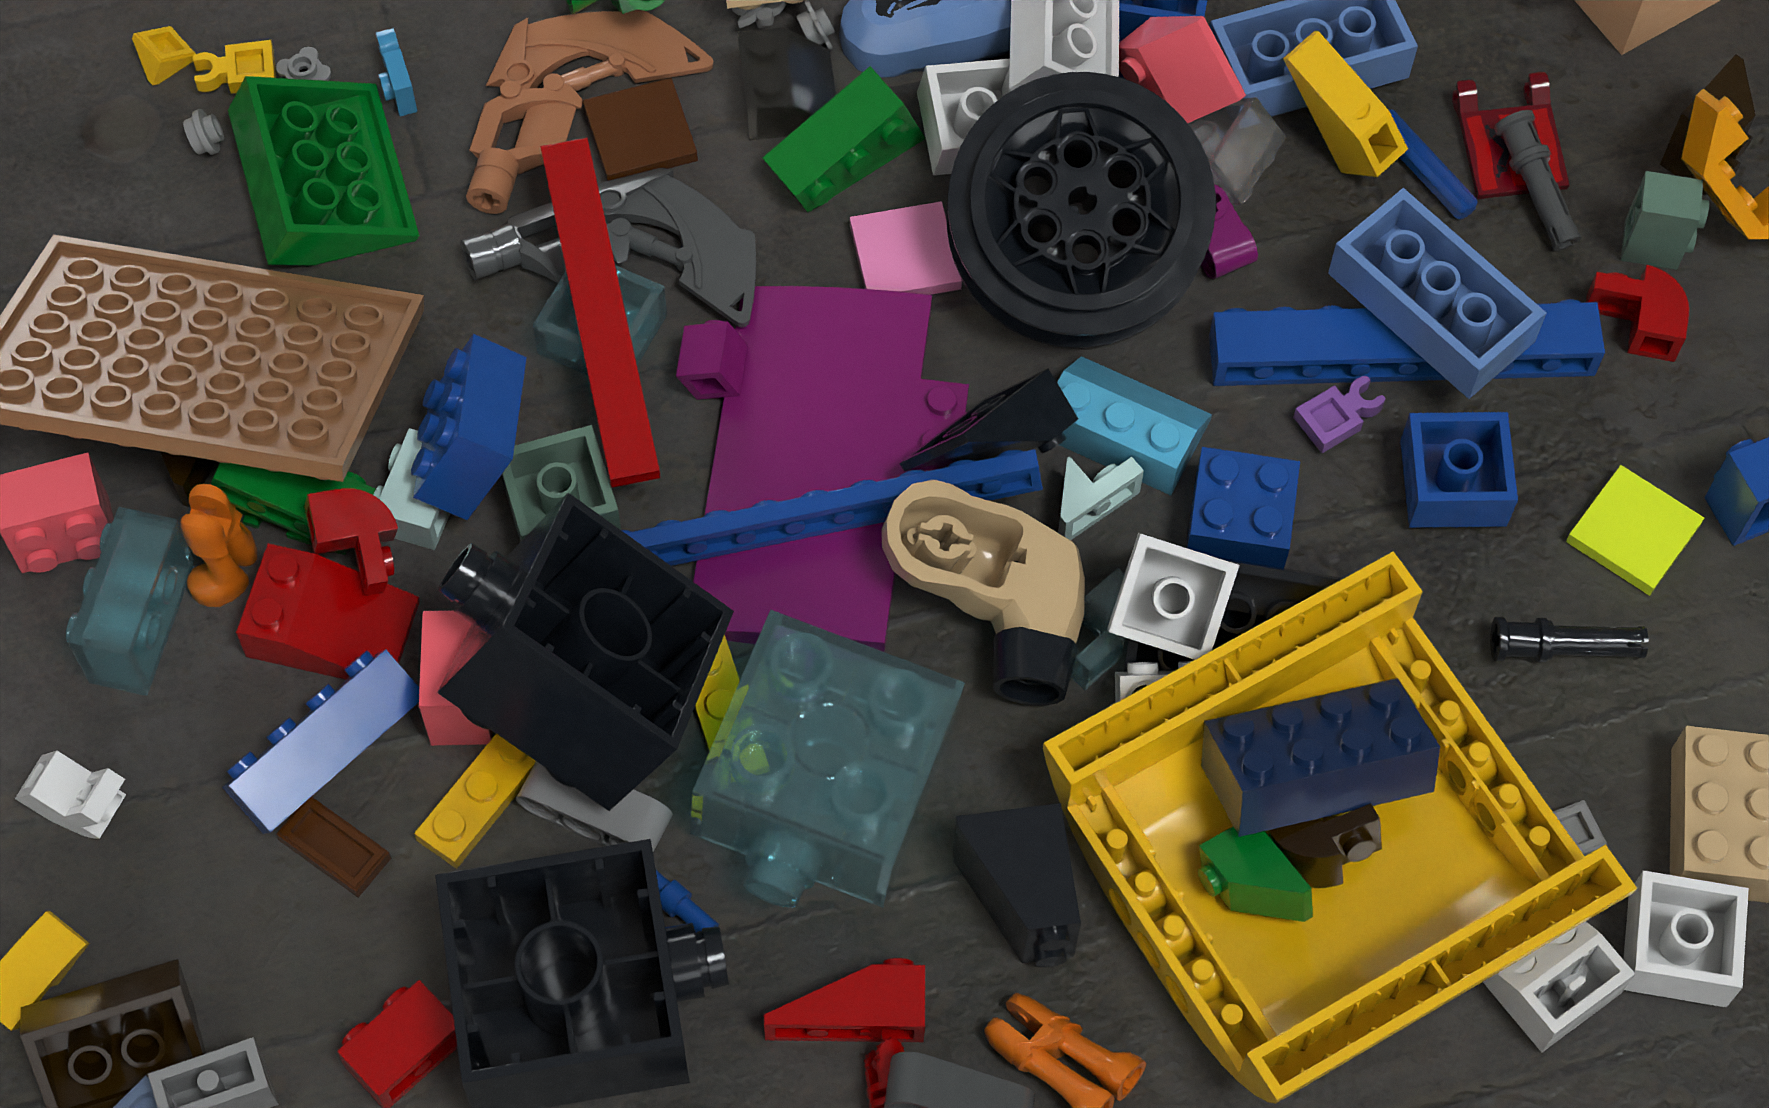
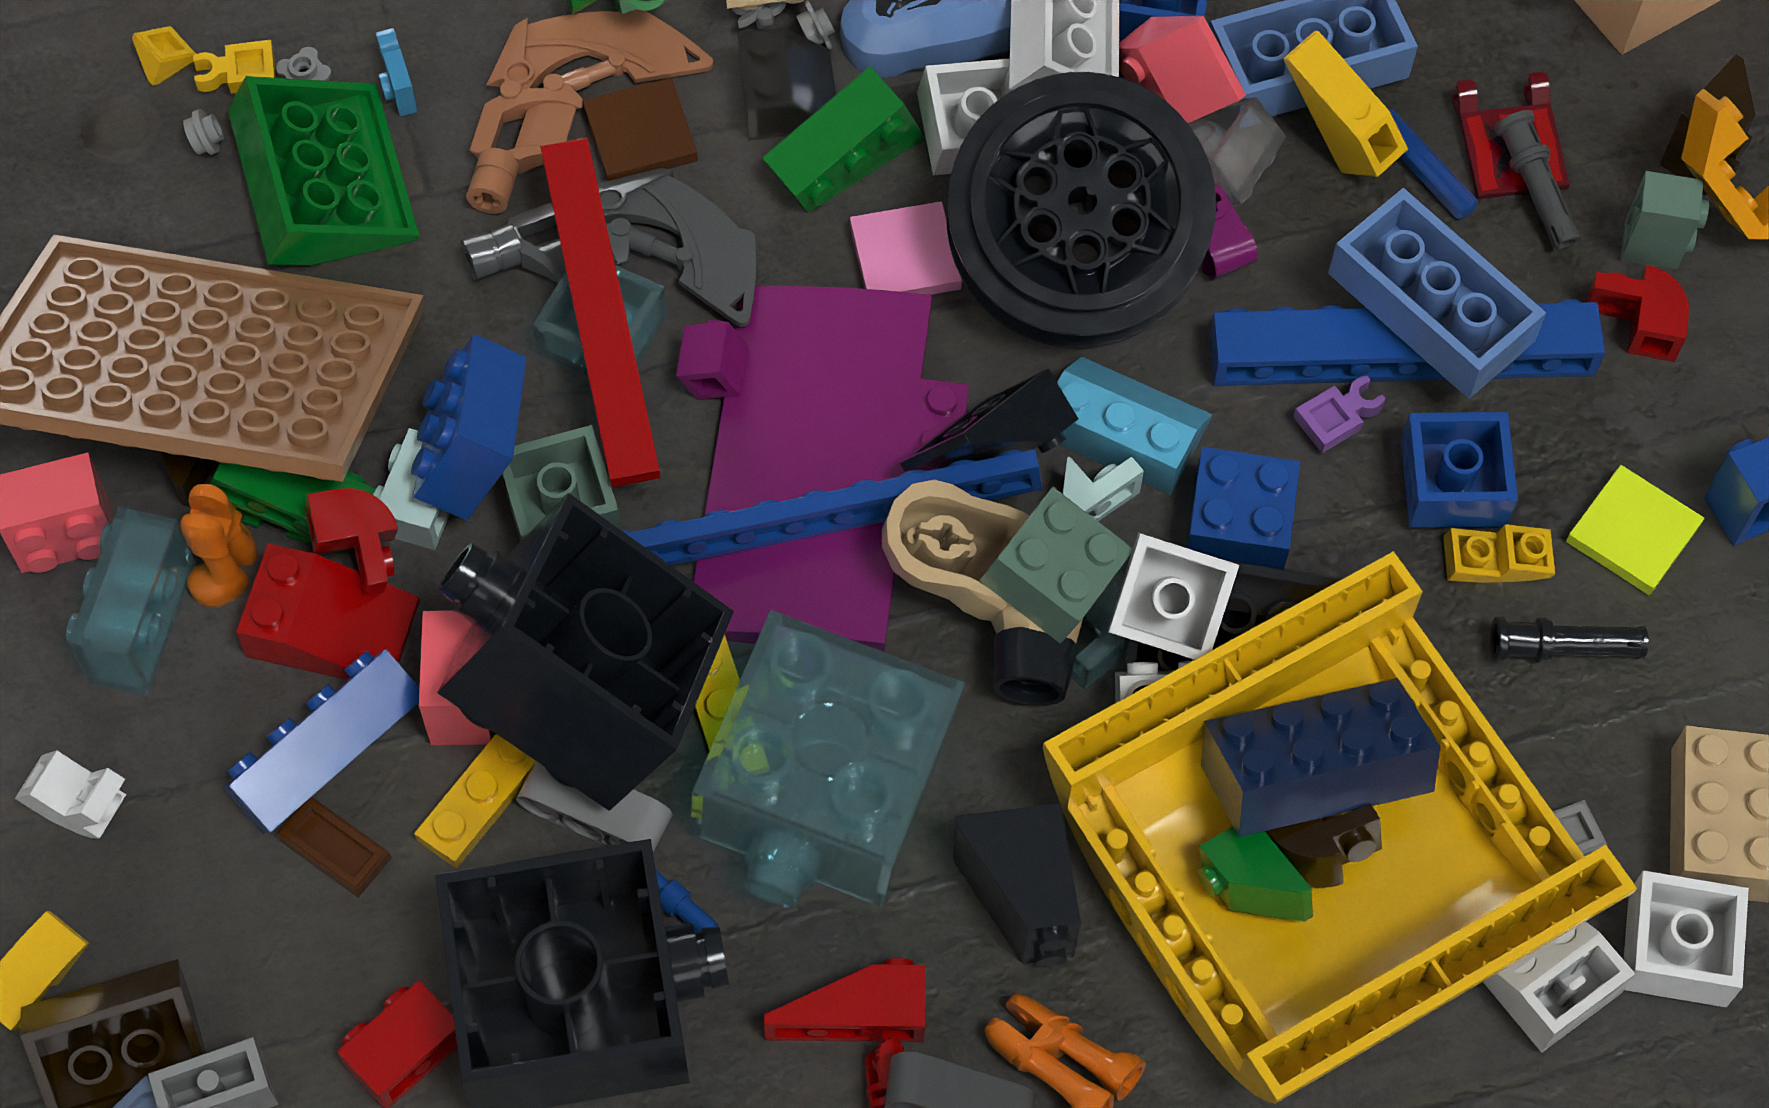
none -> sand green brick [980,487,1134,644]
none -> yellow slope [1443,524,1555,583]

